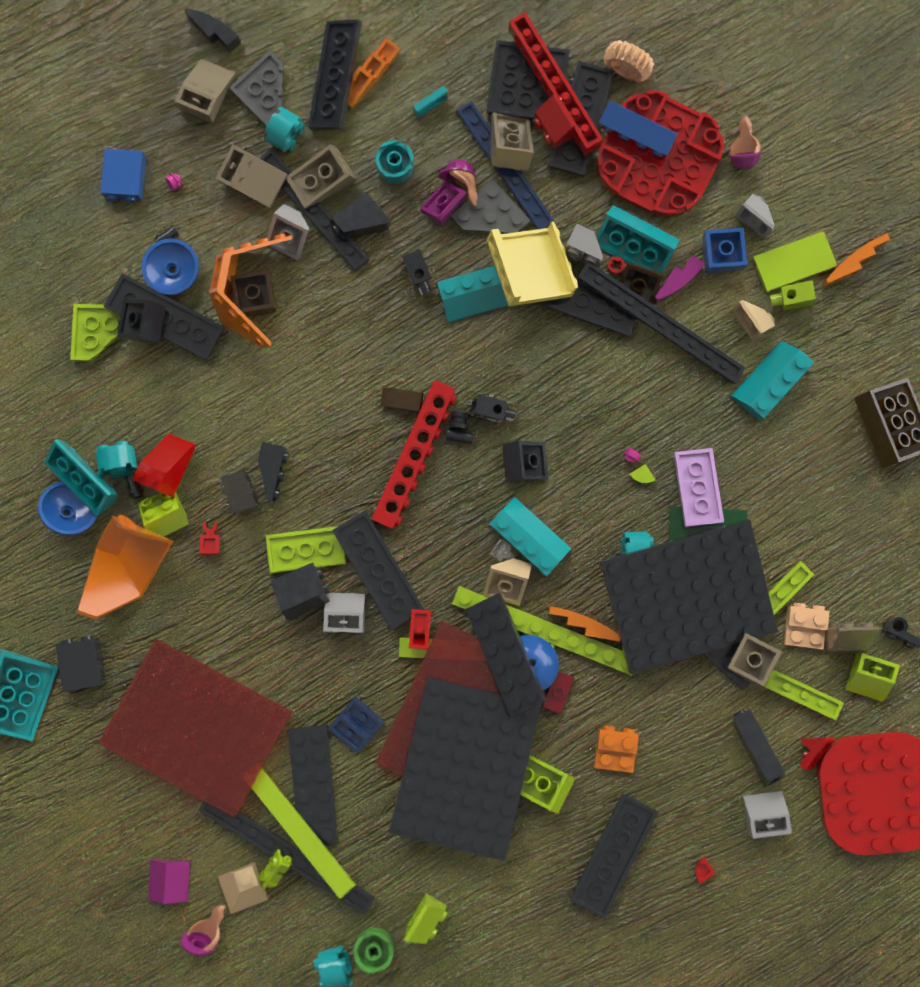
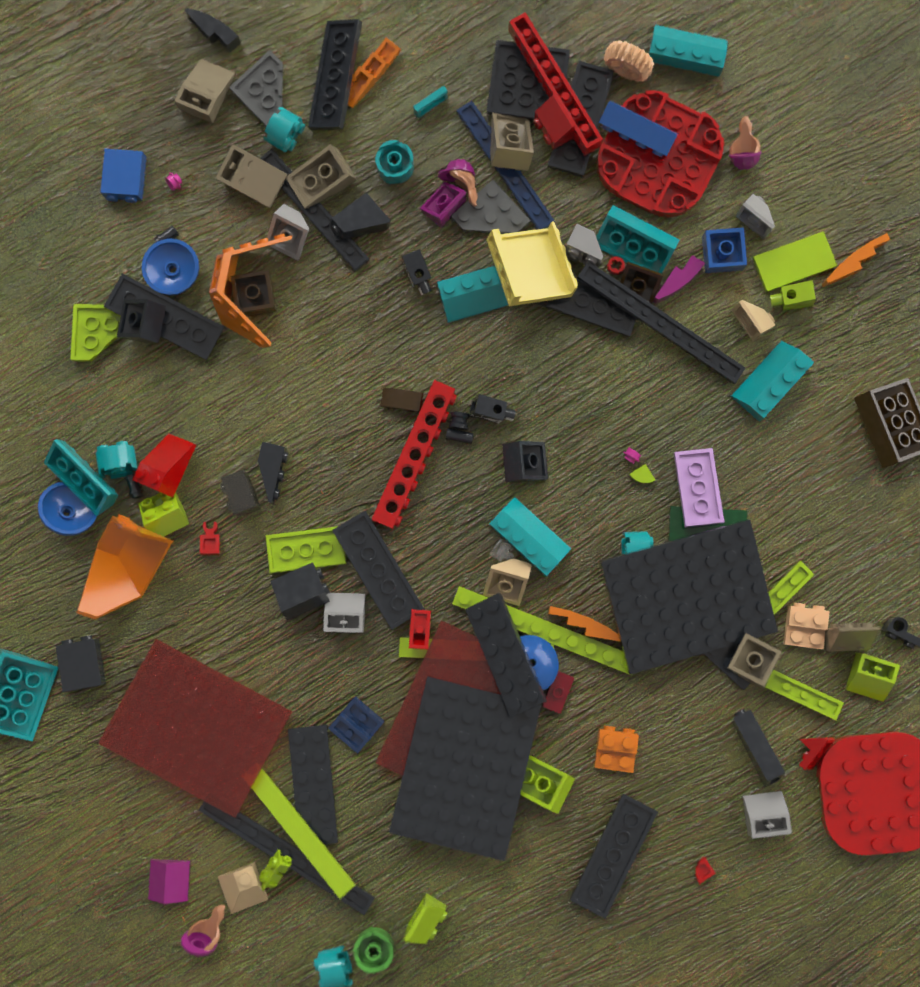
none -> teal slope [648,25,727,77]

